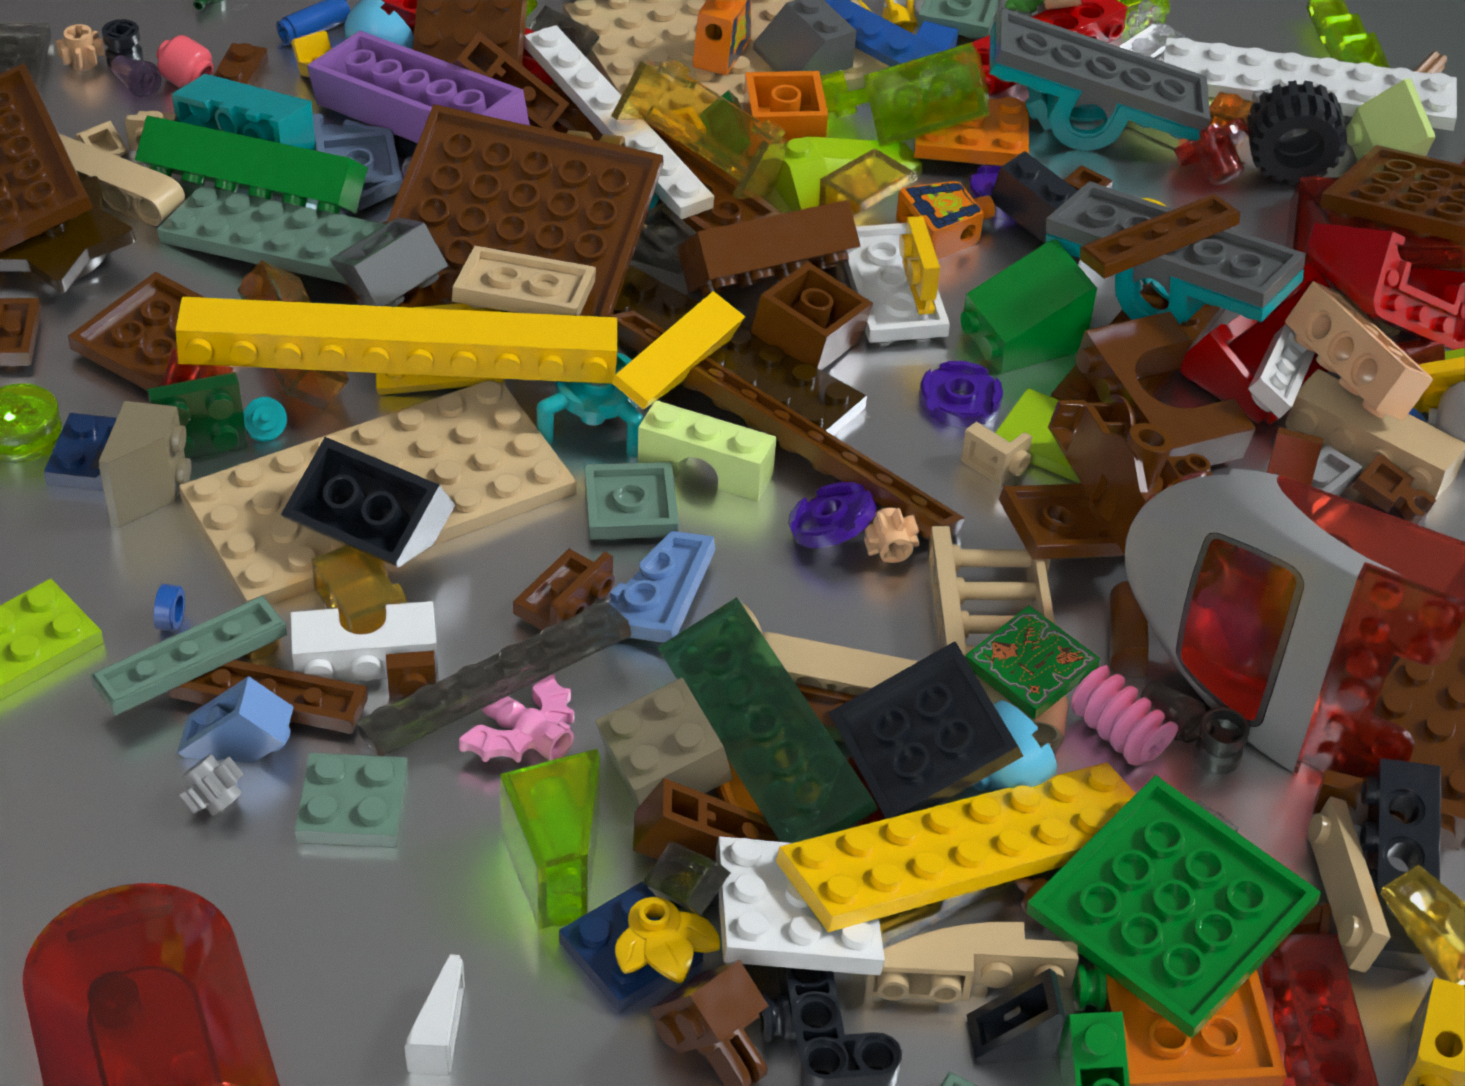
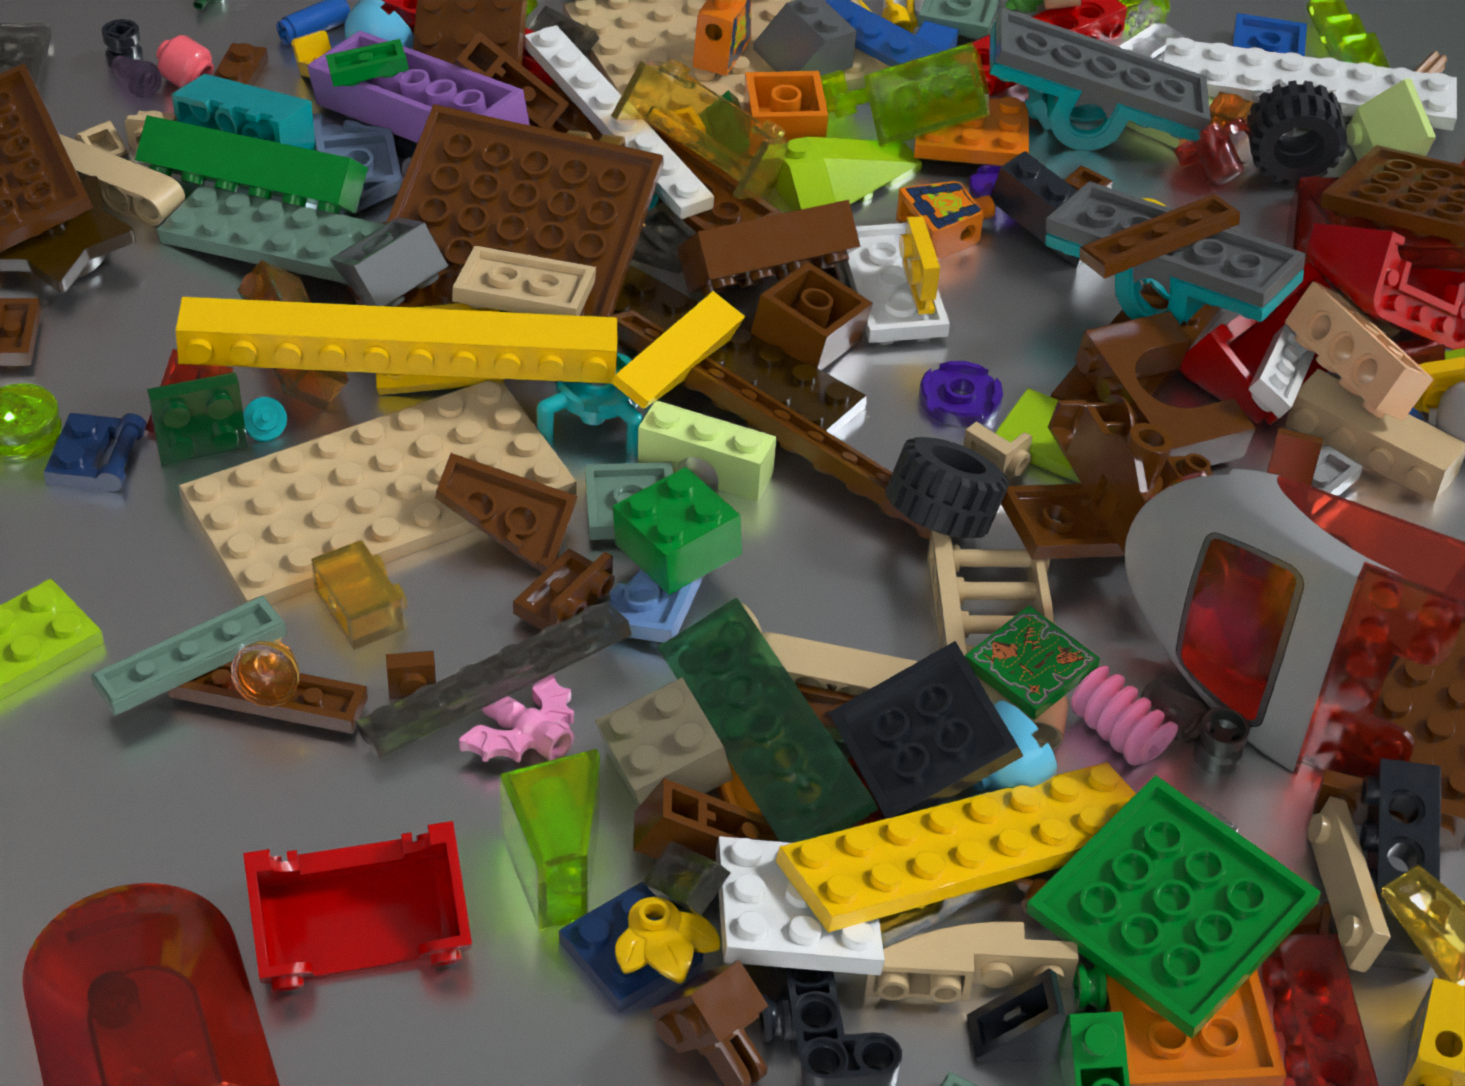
light nougat gear [56,24,105,71] -> none
reddish brown plate [68,272,207,390] -> none
dark tan slope [98,401,191,528] -> none
blue tile [153,584,185,632] -> none
medium blue slope [177,676,293,763] -> none
light grey gear [179,754,244,816] -> none
black slope [281,437,455,568] -> none
white arch [291,601,438,682] -> none
sand green plate [295,753,408,848] -> none
white slope [404,954,465,1076] -> none
dark purple tile [788,482,876,548] -> none
clear yellow slope [819,148,918,216] -> none
light nougat gear [864,508,919,563] -> none
green slope [960,239,1097,374] -> none
reddish brown brick [1110,581,1149,679] -> none
reddish brown plate [1352,454,1437,526] -> none
none -> clear orange piece [231,640,300,707]
none -> red windscreen [243,821,472,992]
none -> green plate [325,39,409,87]
none -> reddish brown wing [435,453,578,573]
none -> green brick [612,467,742,595]
none -> black tyre [885,437,1009,539]
none -> blue plate [1232,13,1307,56]

